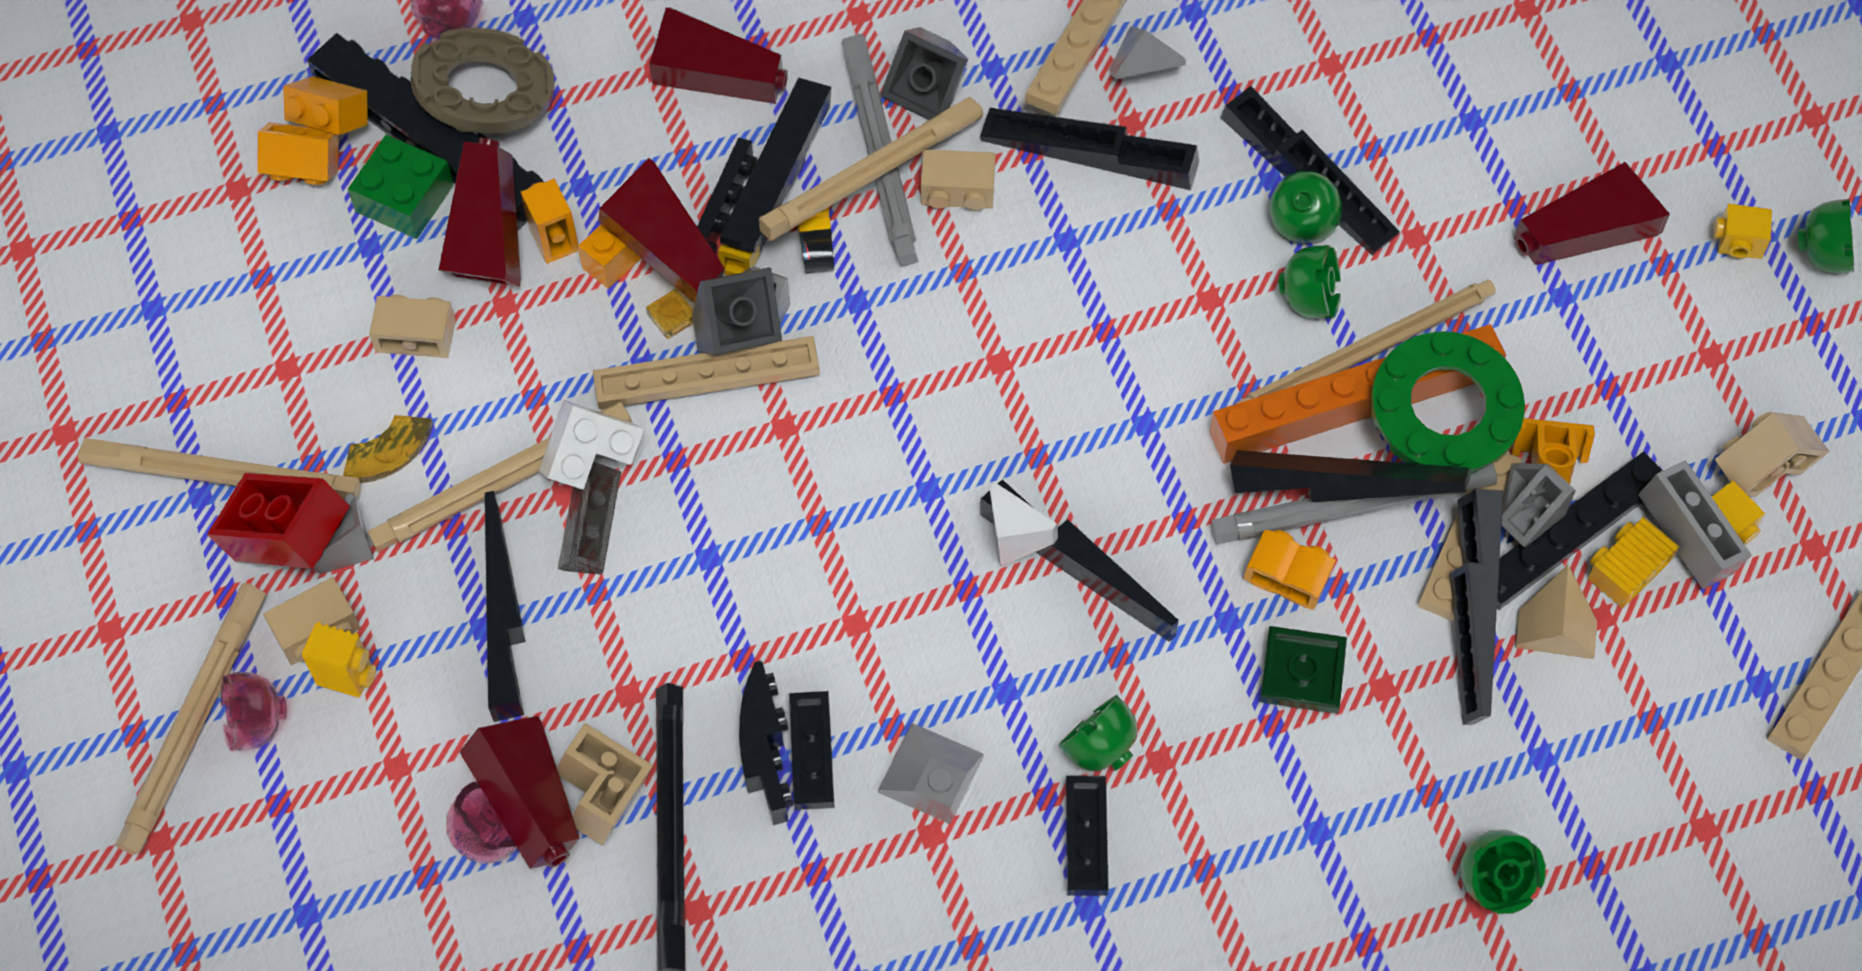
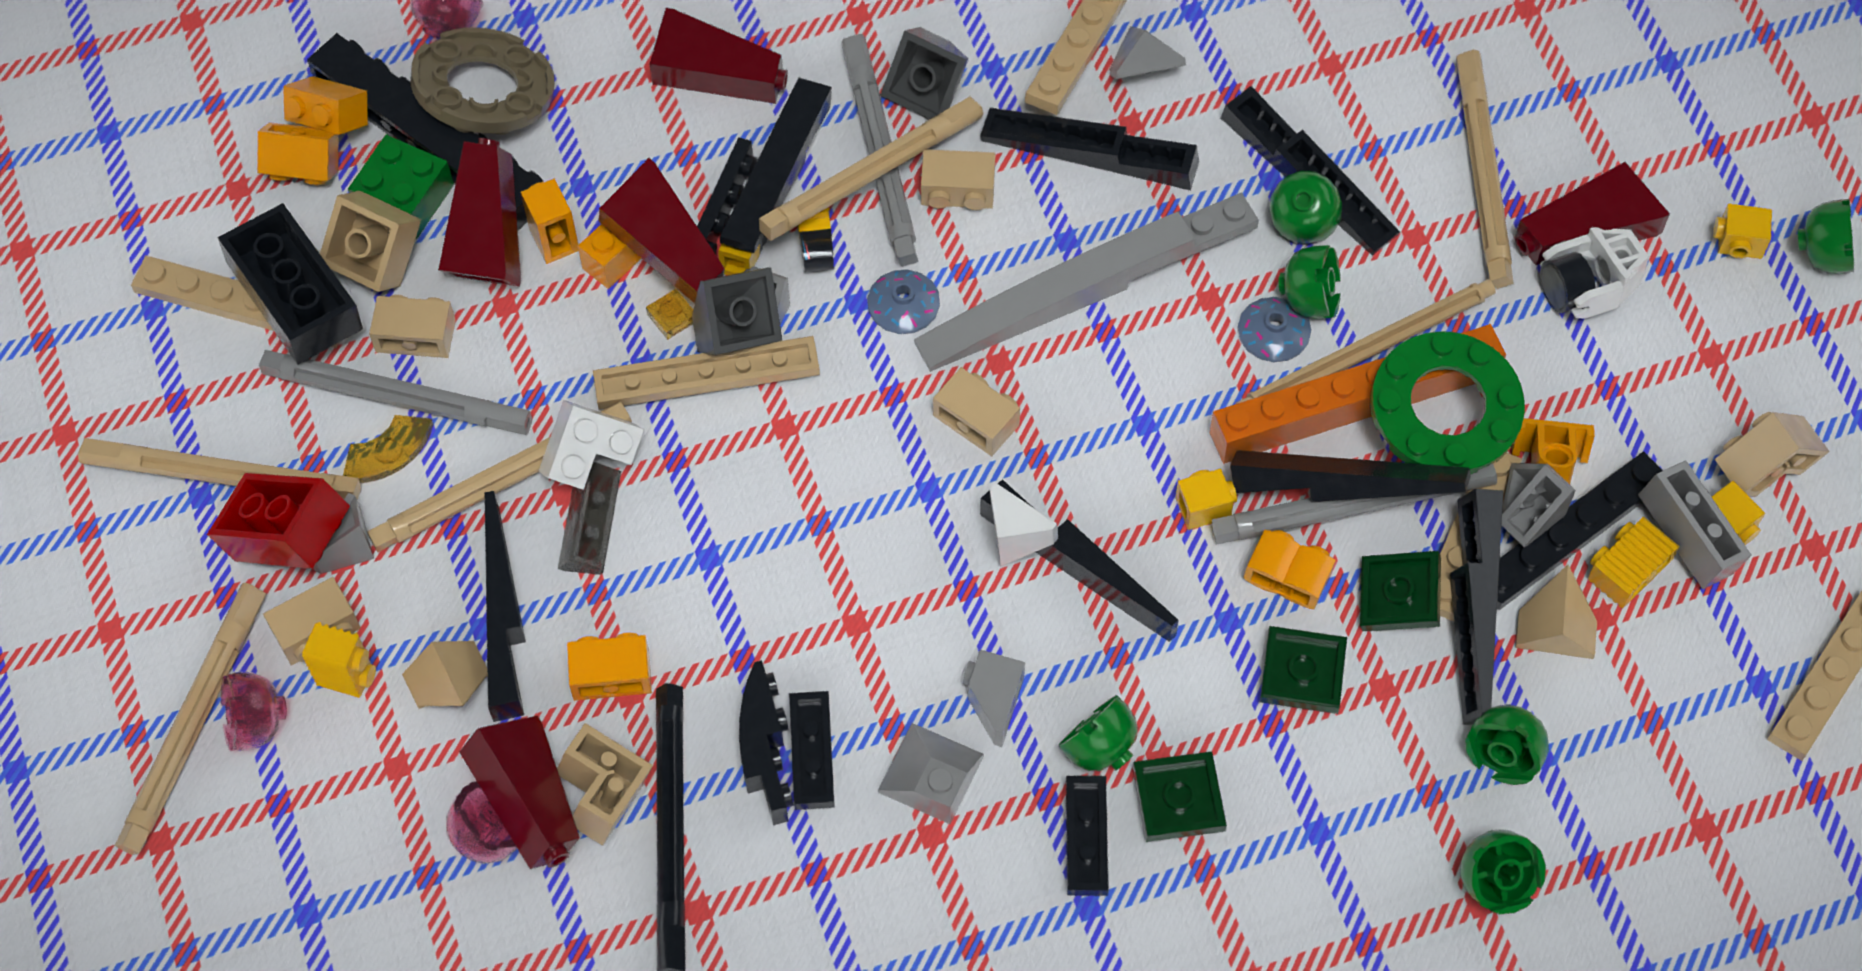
none -> tan plate [131,255,339,348]
none -> black brick [217,203,363,365]
none -> light grey piece [259,350,532,435]
none -> tan brick [320,191,421,292]
none -> tan slope [402,641,488,709]
none -> light orange brick [567,633,652,701]
none -> sand blue dish [867,269,940,334]
none -> light grey slope [914,192,1259,372]
none -> tan brick [933,367,1020,457]
none -> light grey slope [963,650,1025,747]
none -> dark green plate [1133,751,1227,842]
none -> yellow brick [1175,468,1237,530]
none -> sand blue dish [1237,297,1312,362]
none -> dark green plate [1360,551,1441,632]
none -> tan piece [1456,49,1514,289]
none -> green cylinder [1465,704,1549,785]
none -> white piece [1540,227,1649,319]

